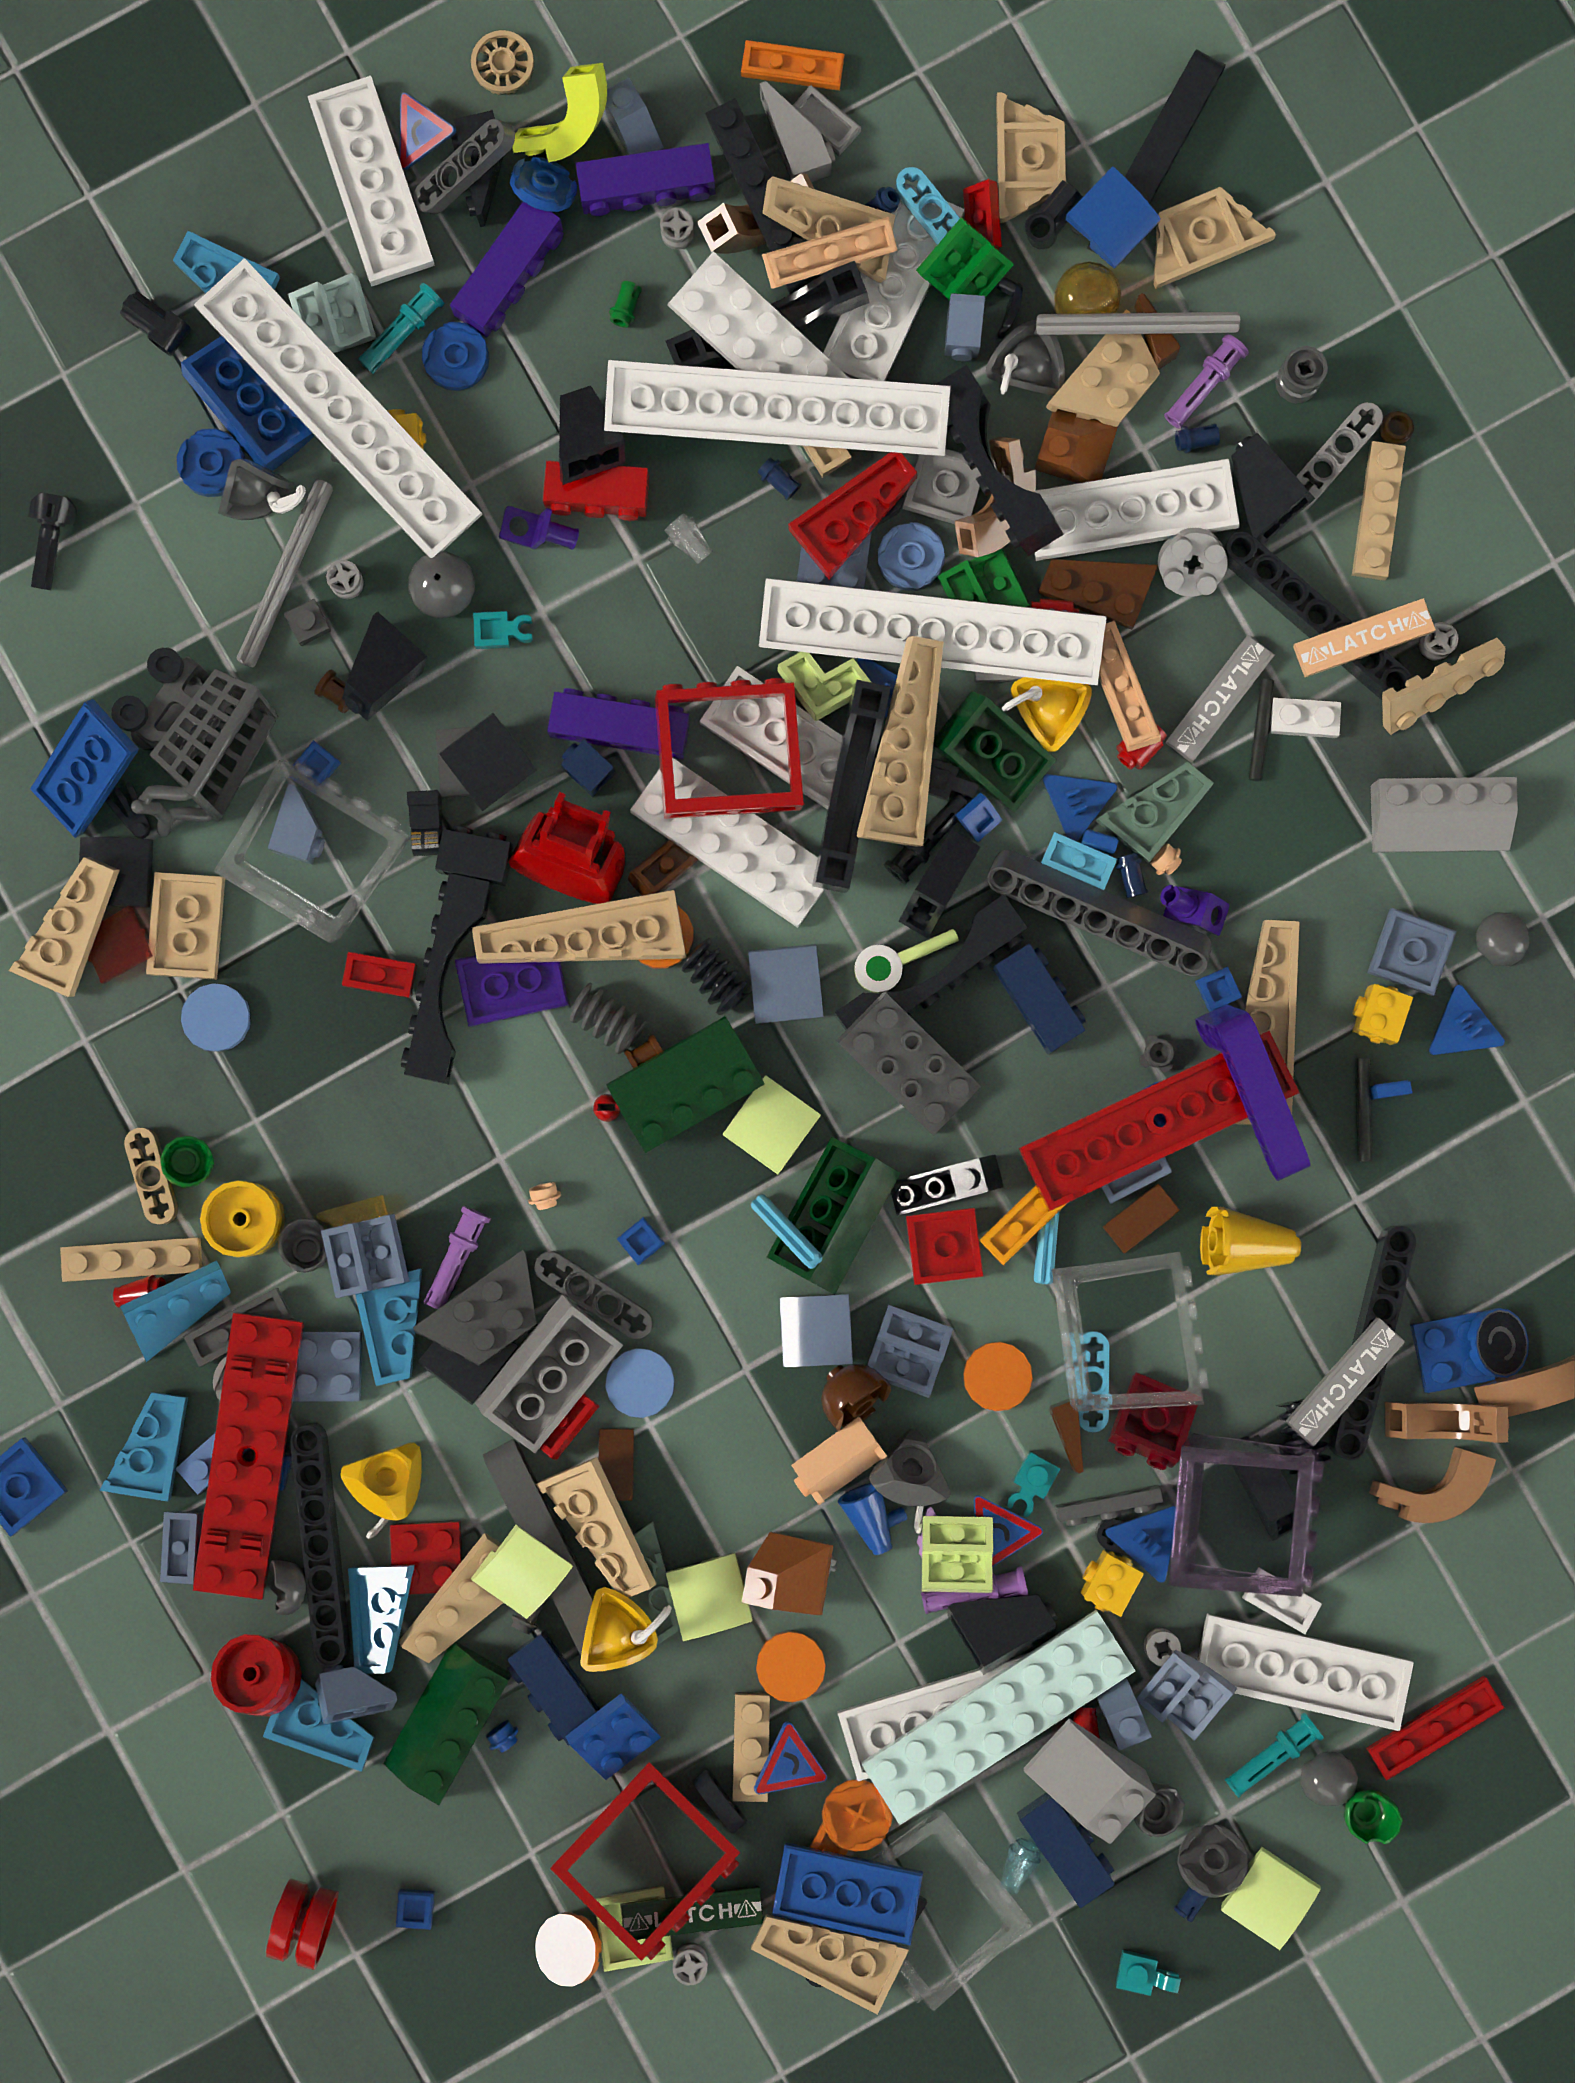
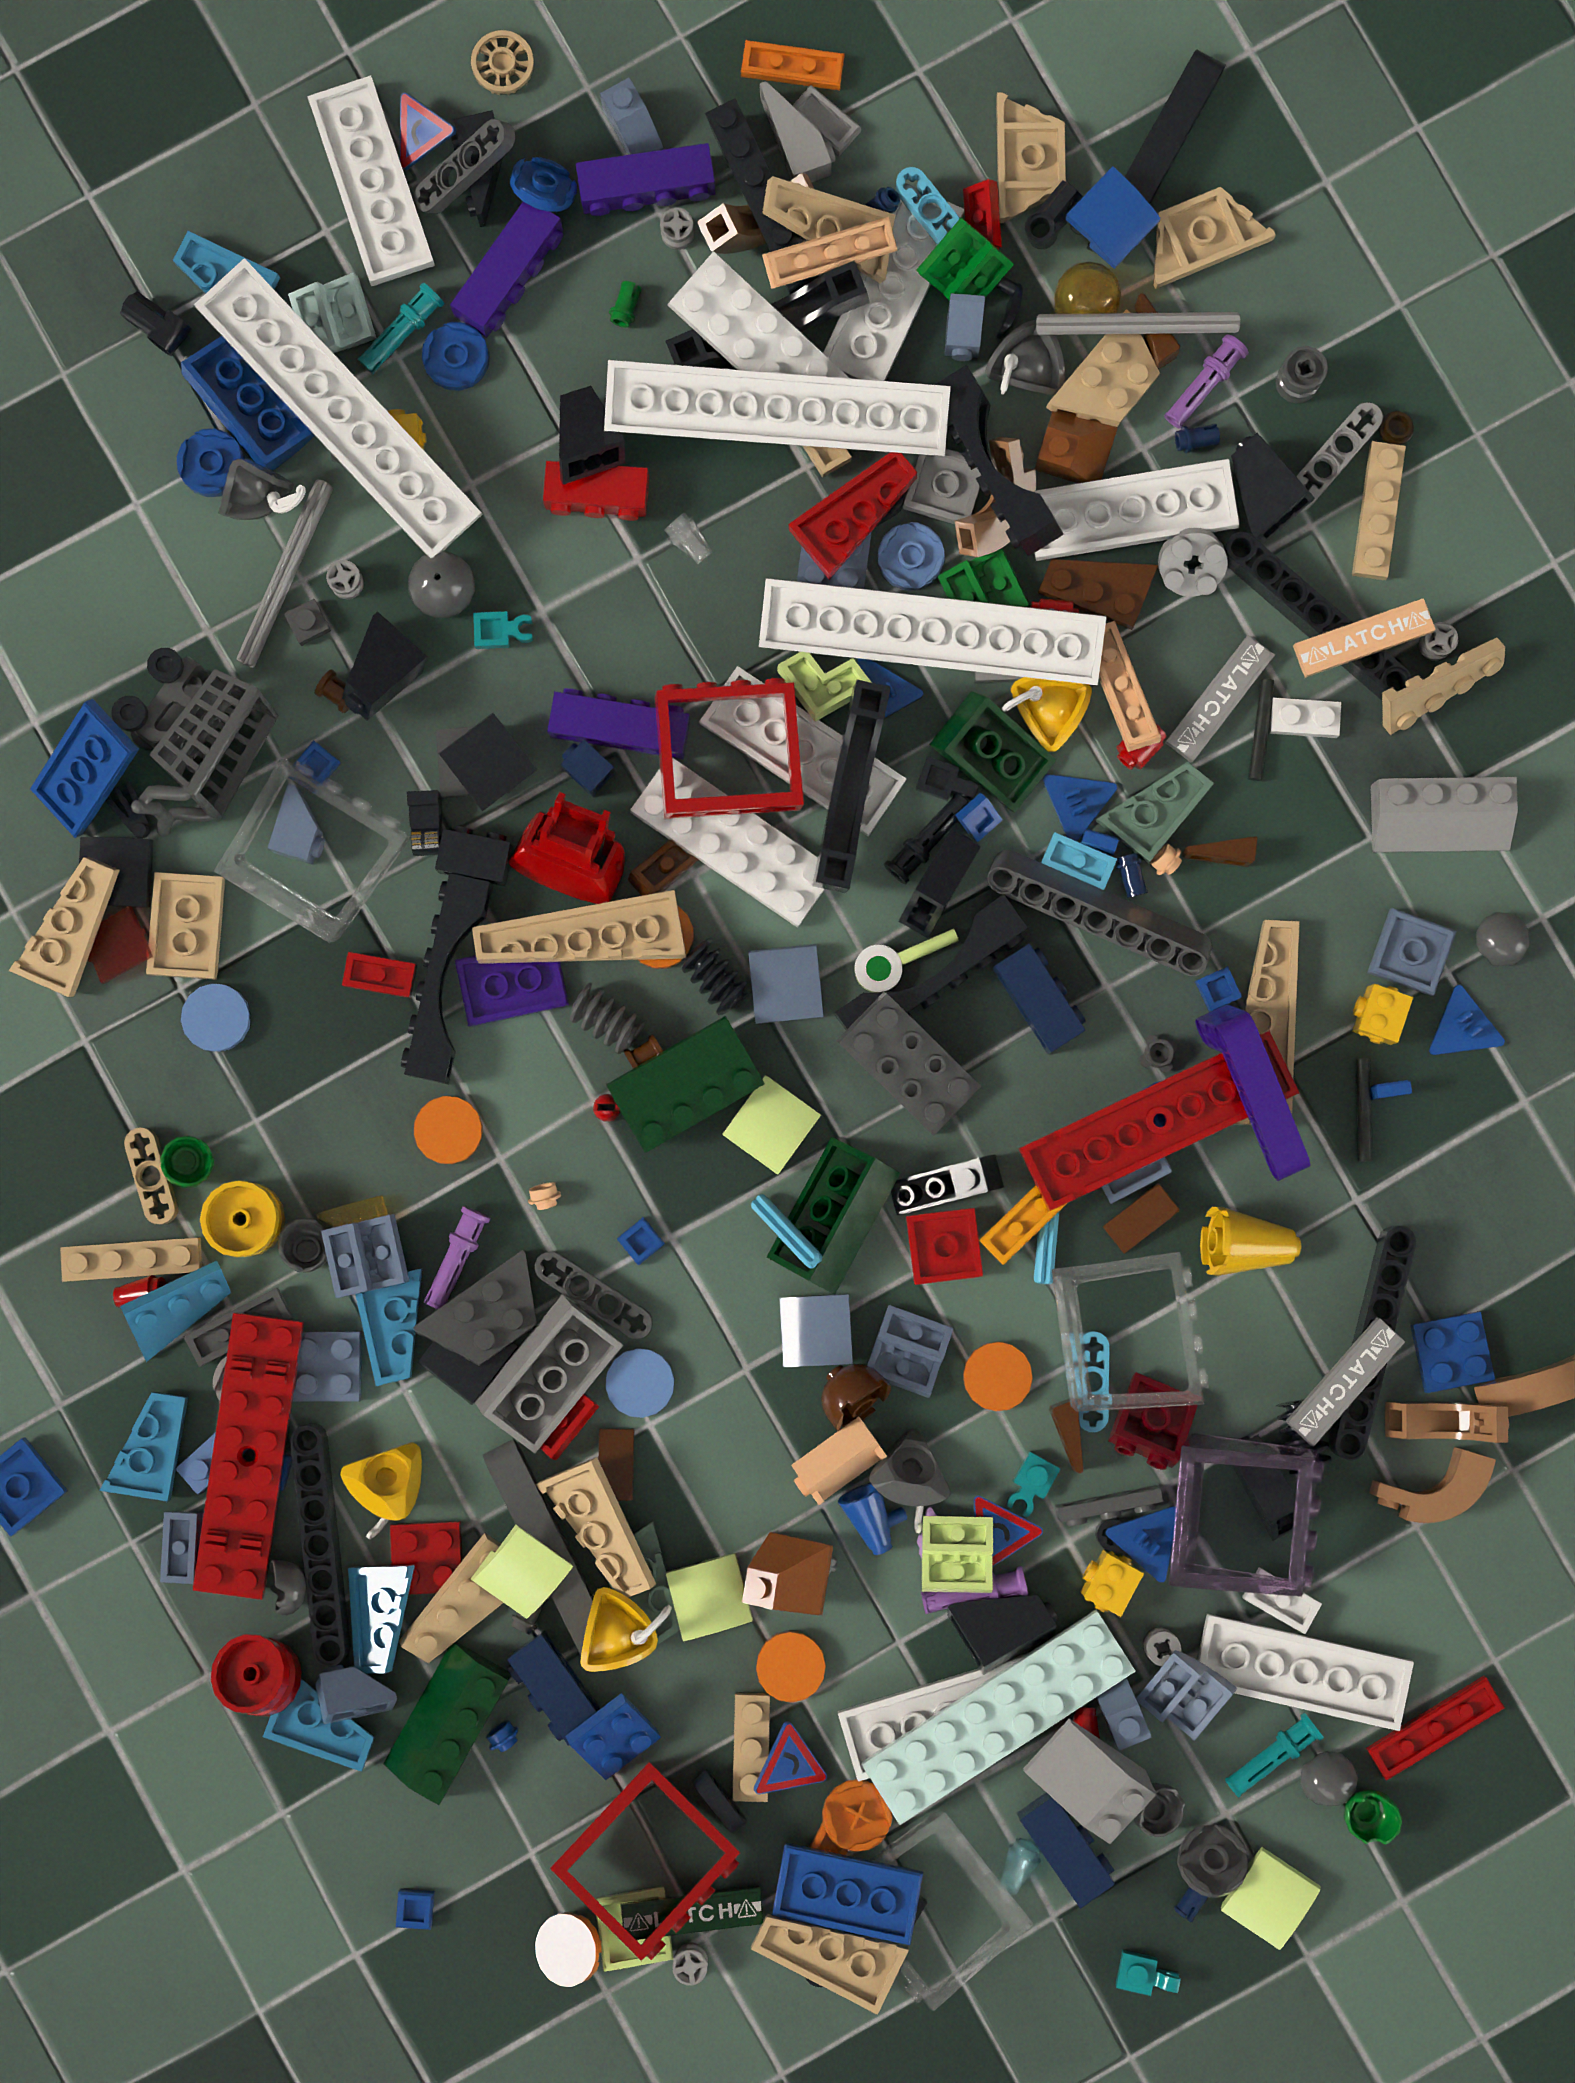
black piece [28,492,77,591] -> none
red wheel [266,1878,339,1970] -> none
dark purple bracket [499,506,579,550] -> none
neon yellow arch [512,63,607,162] -> none
dark blue pin [758,457,802,501] -> none
tan wing [857,636,944,847] -> none
dark purple bracket [1160,885,1229,936] -> none
black tile [1468,1308,1529,1378] -> none
none -> orange tile [414,1096,483,1164]
none -> reddish brown slope [1182,836,1258,867]

